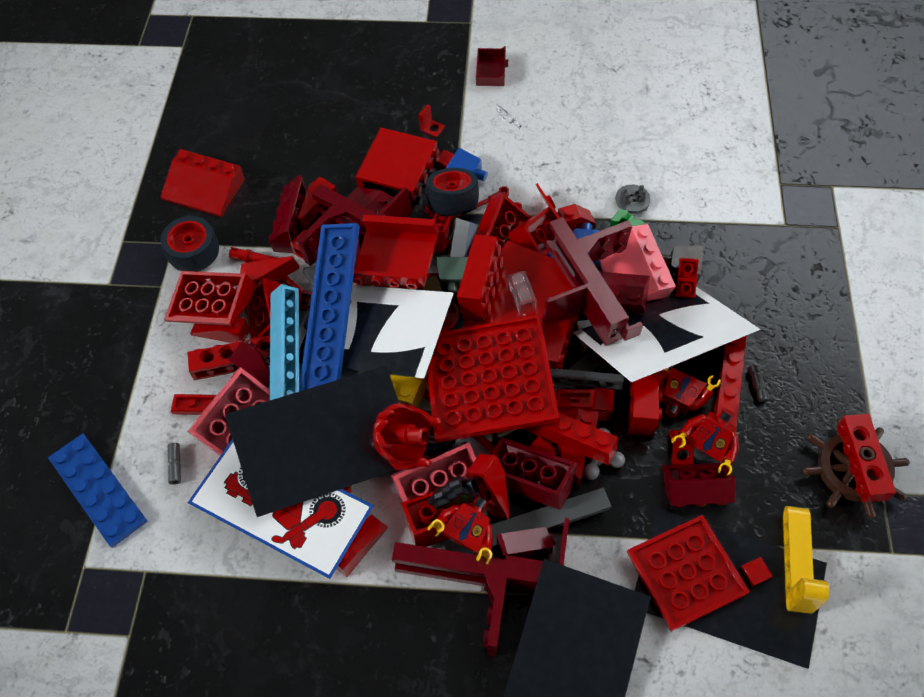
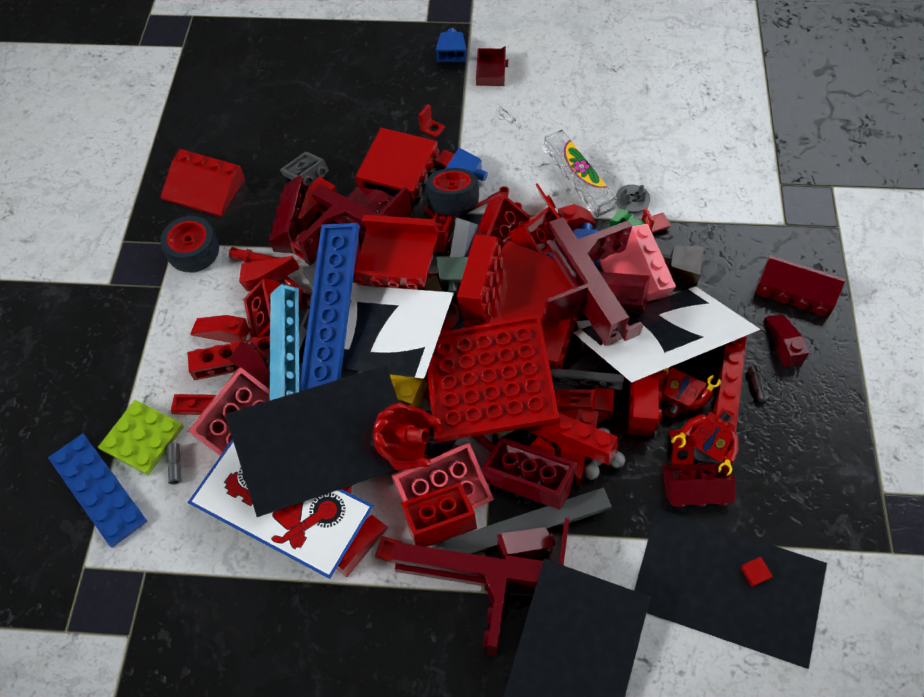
red slope [164,271,256,326] -> none
red torso [427,497,493,564] -> none
black rock [428,475,479,509] -> none
red slope [467,454,510,519] -> none
clear brick [507,271,538,316] -> none
red plate [627,515,750,632] -> none
red slope [676,257,699,298] -> none
yellow beam [783,506,829,614] -> none
brick [802,413,910,519] -> none
none -> lime plate [98,400,184,476]
none -> dark grey plate [280,152,329,188]
none -> red tile [375,536,402,563]
none -> blue torso [436,28,466,62]
none -> clear brick [543,129,617,217]
none -> bracket [642,208,671,233]
none -> dark red slope [755,255,846,317]
none -> dark red slope [764,314,810,367]

